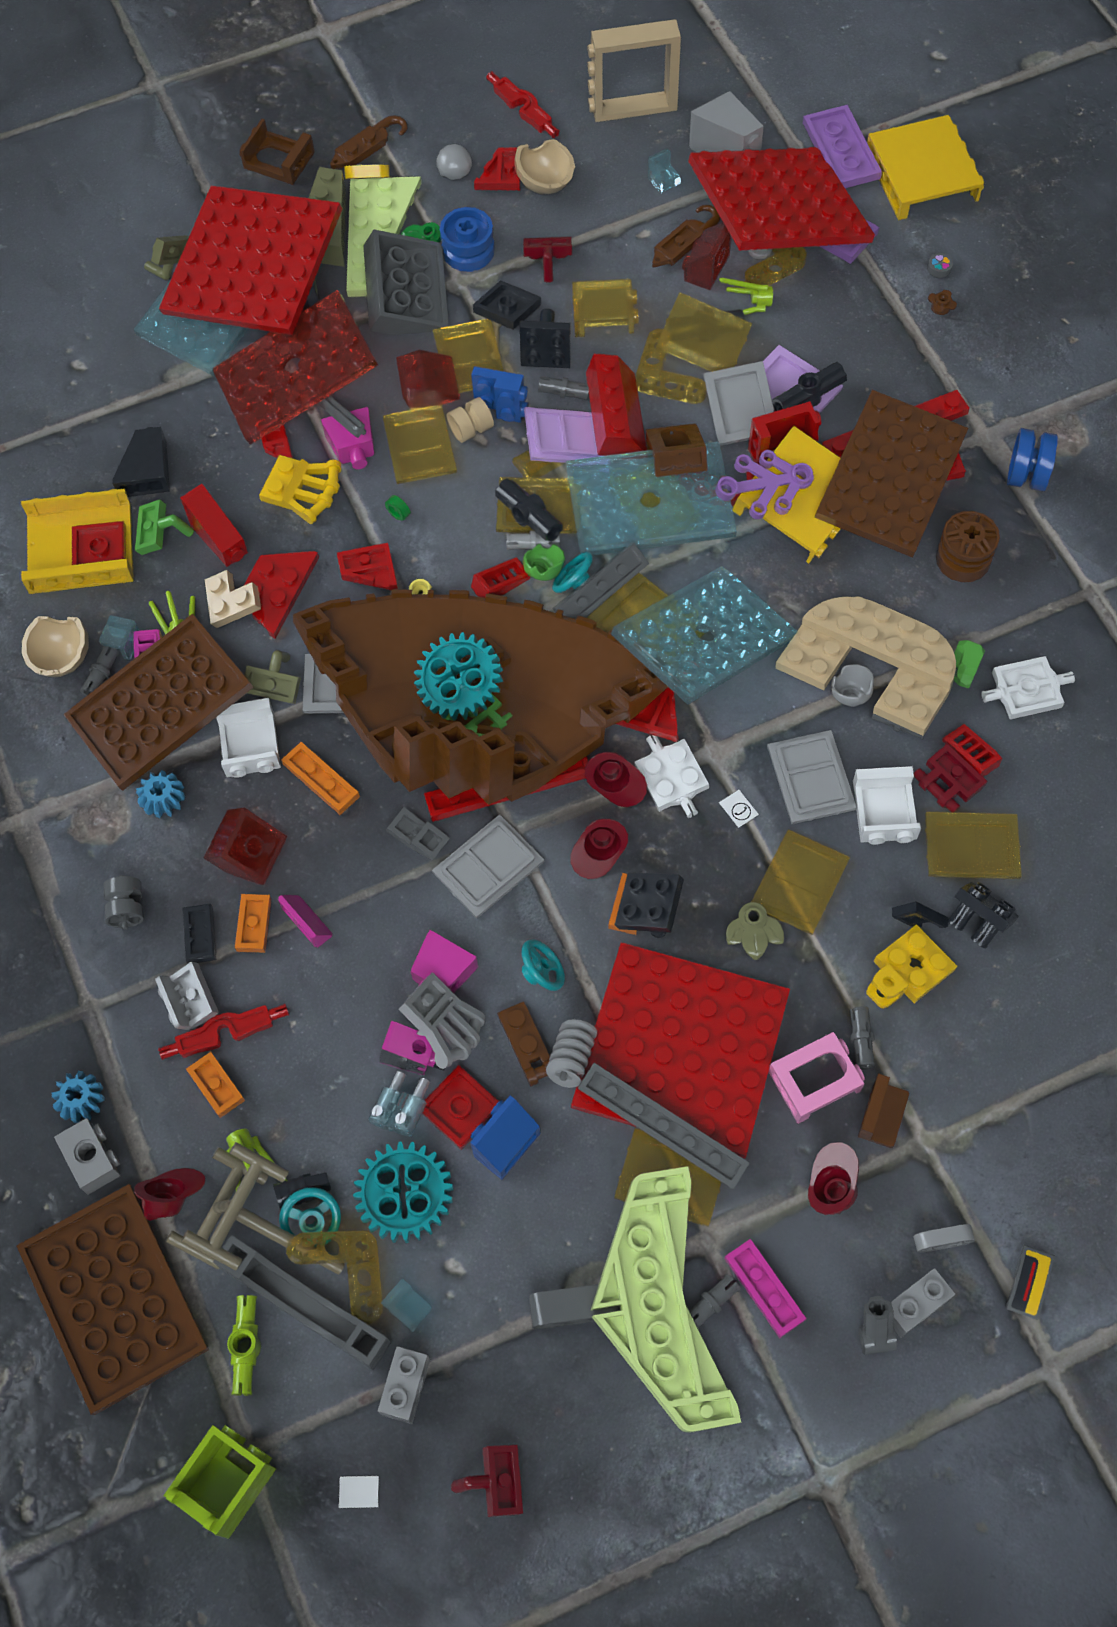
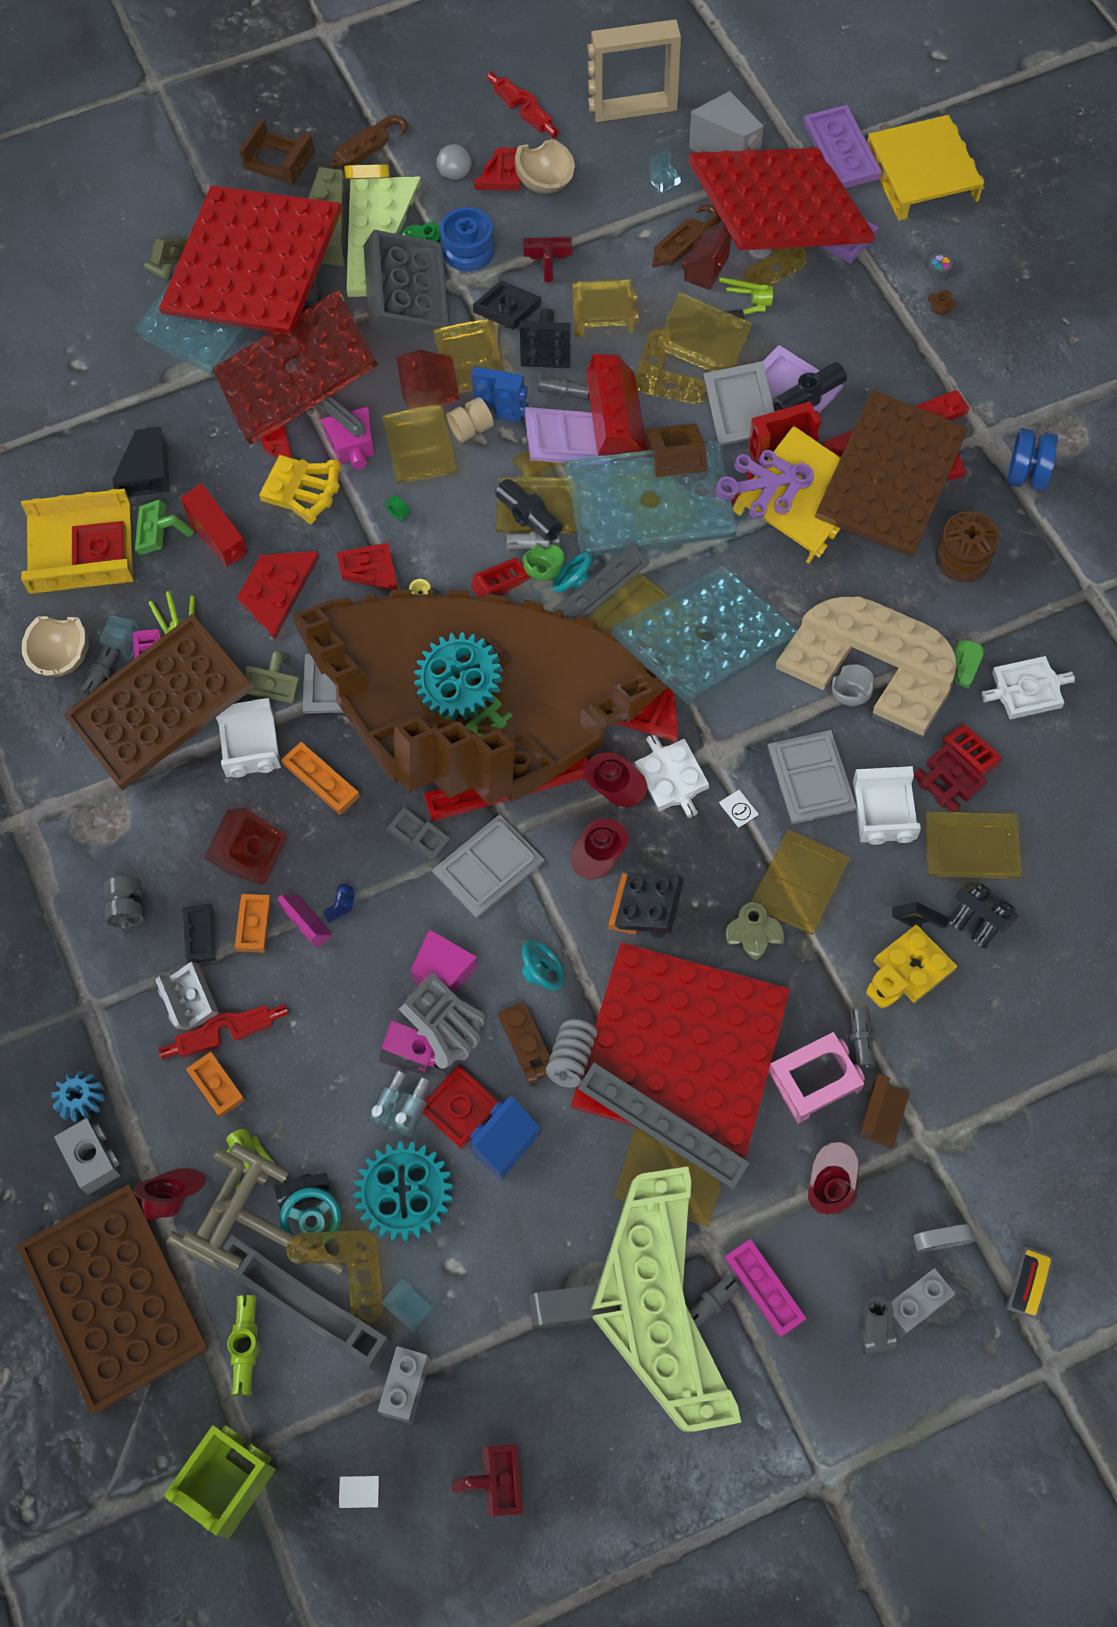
dark azure gear [136,770,185,819] -> none
tan plate [205,570,261,628] -> none
none -> clear blue arm [322,883,355,924]

